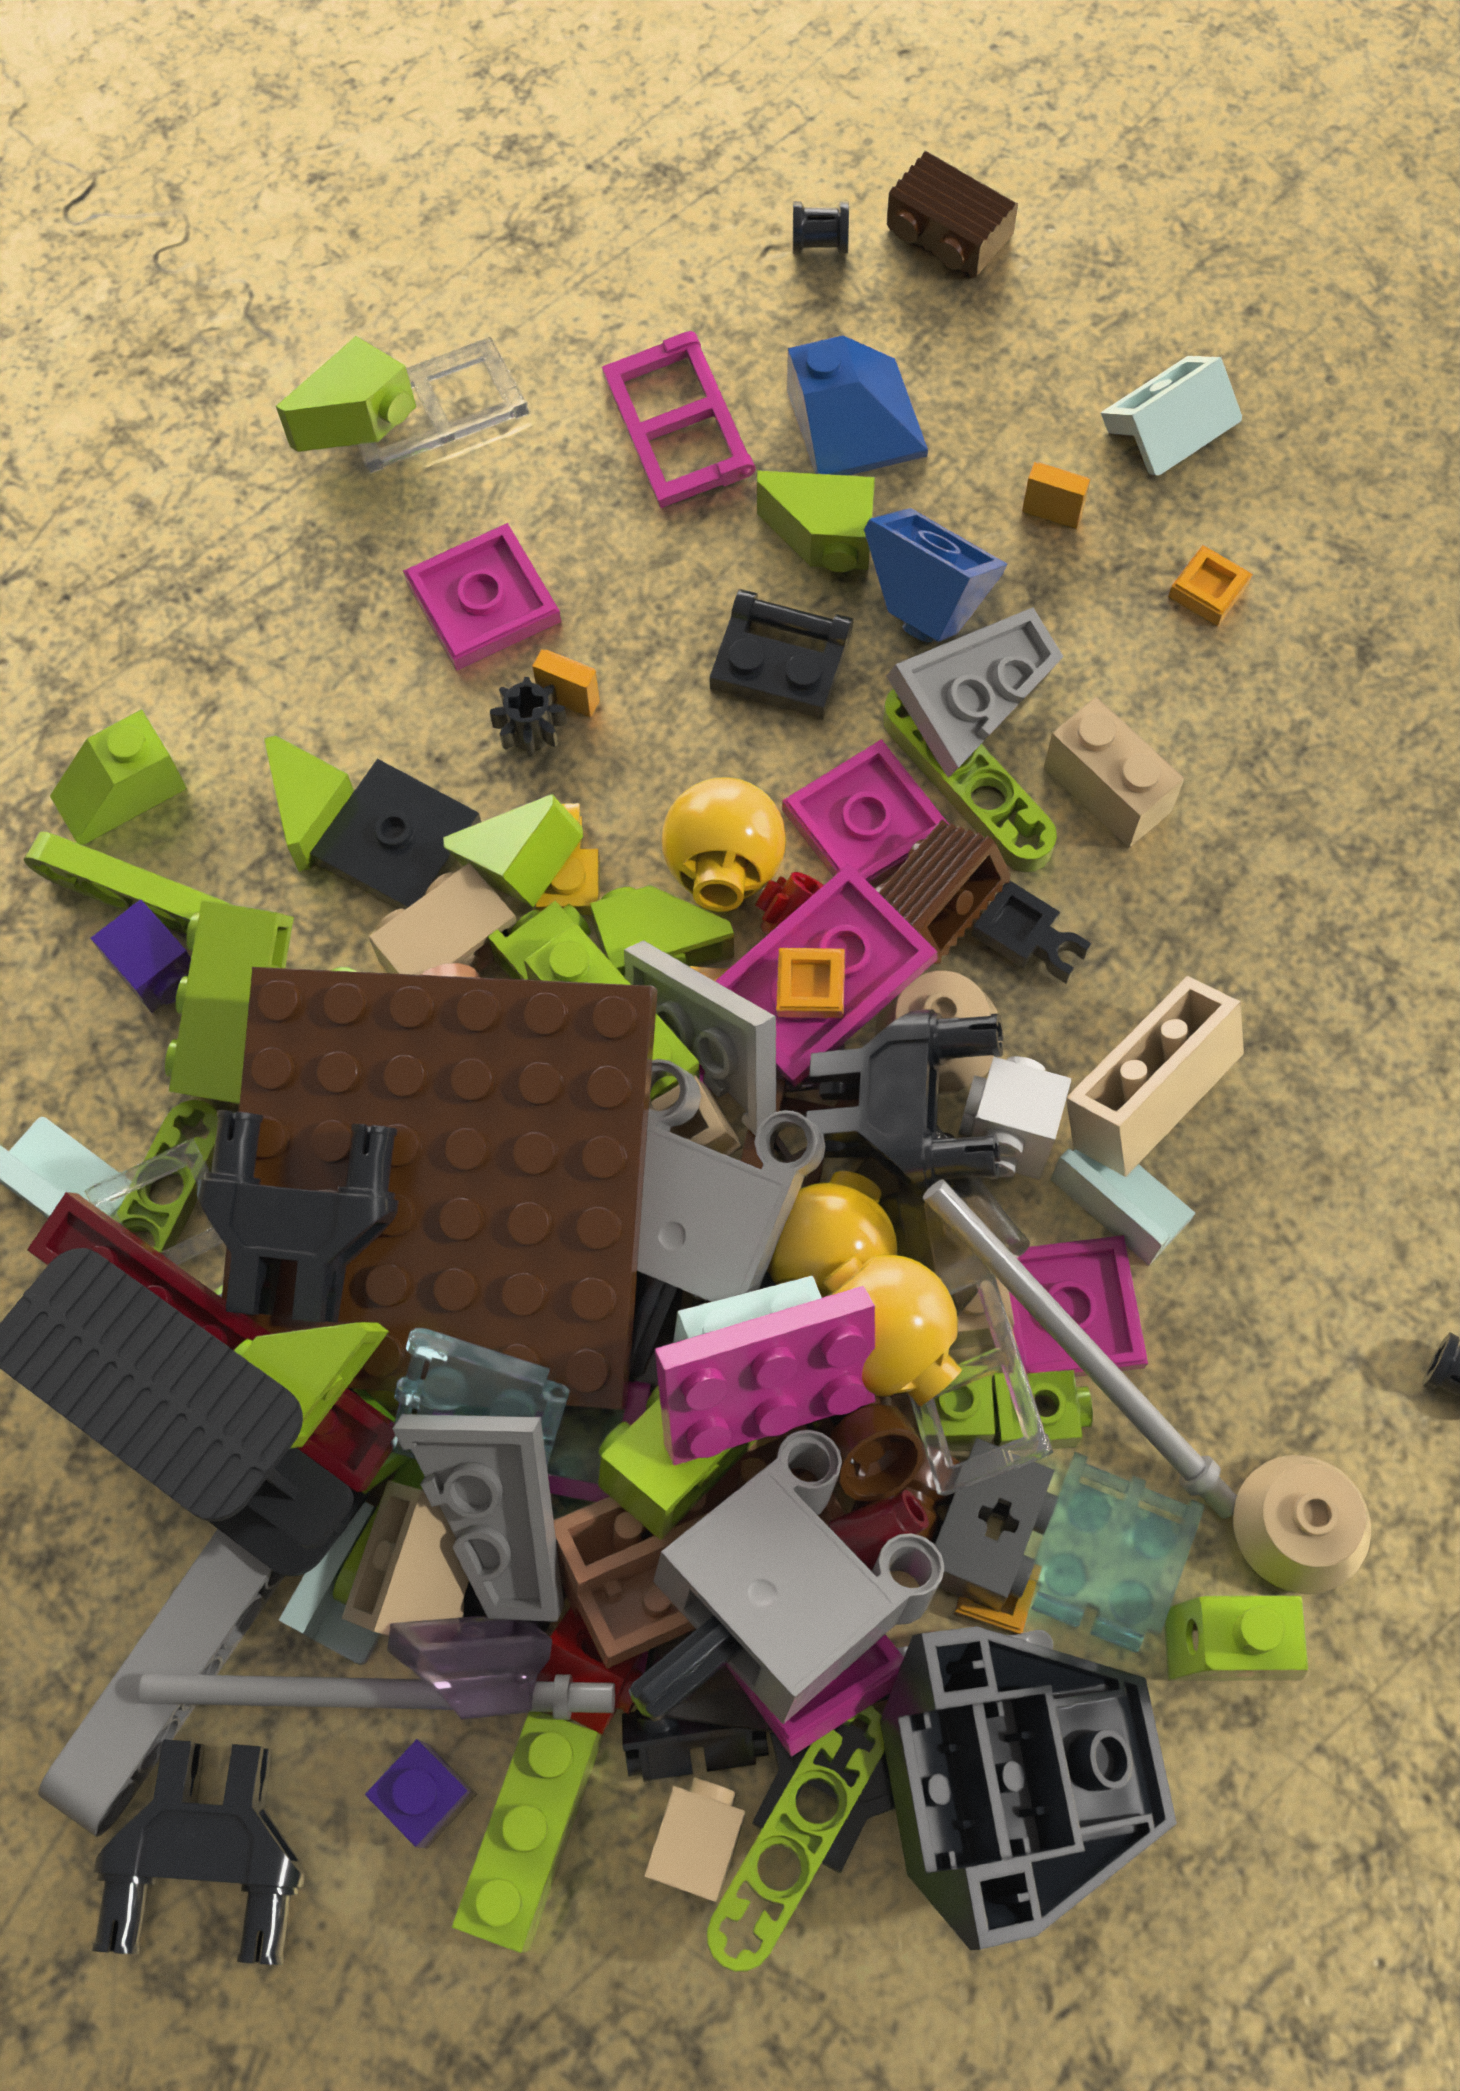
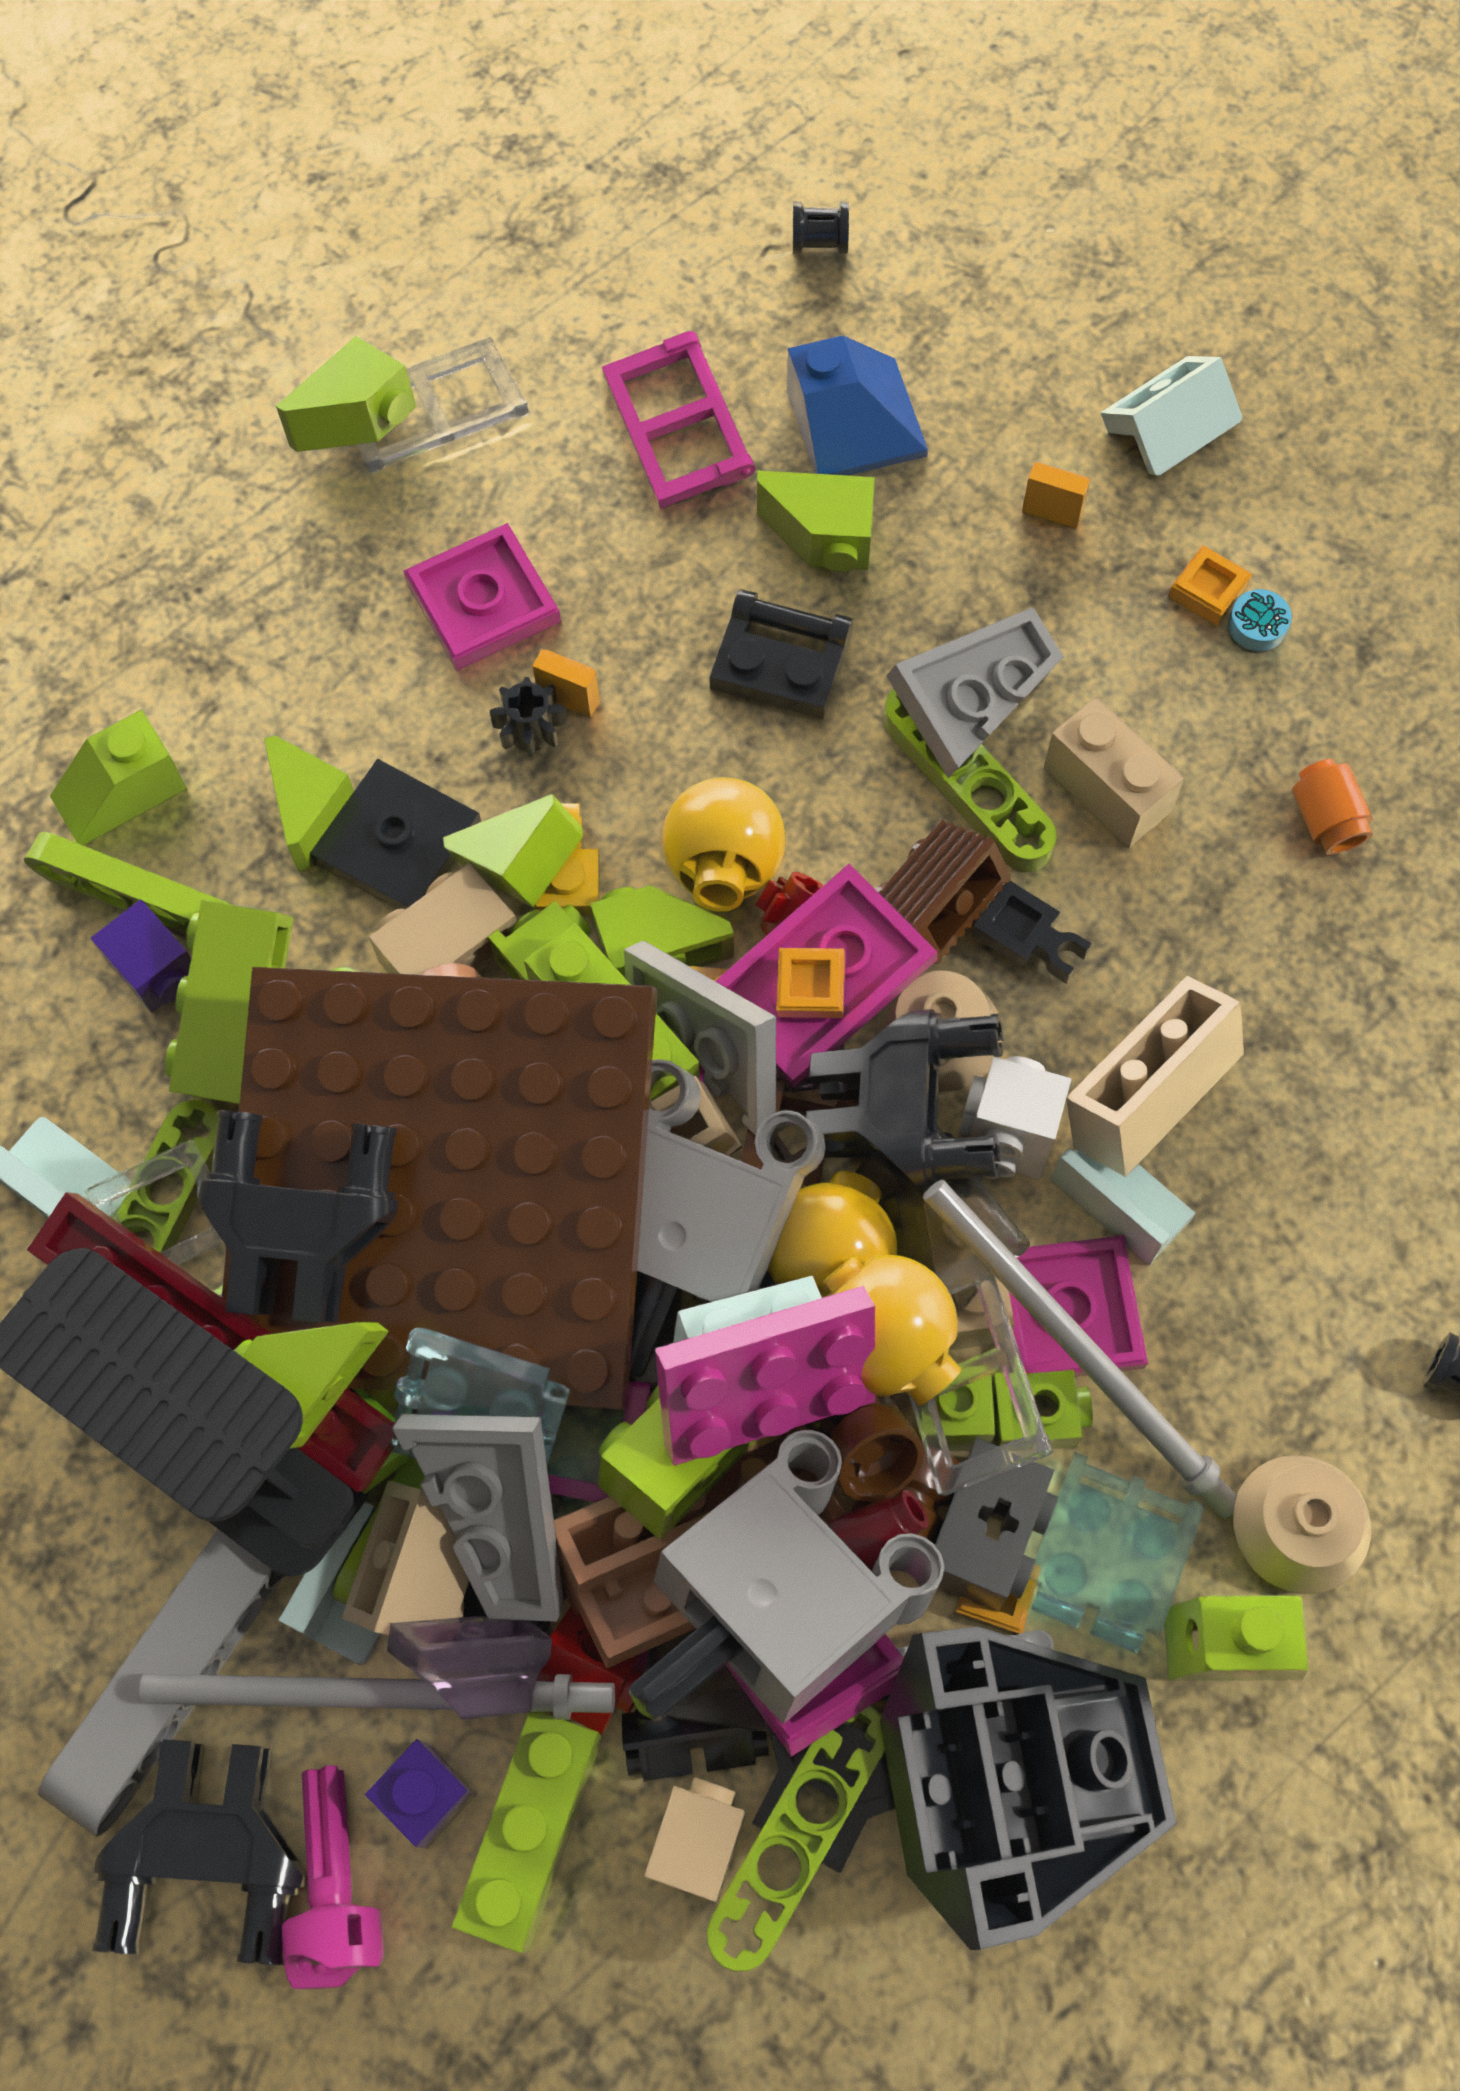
dark pink tile [782,739,949,887] -> none
blue slope [864,508,1008,642] -> none
reddish brown brick [886,150,1018,278] -> none
none -> dark pink piece [282,1765,384,1990]
none -> tile [1228,589,1292,652]
none -> orange brick [1292,759,1373,855]

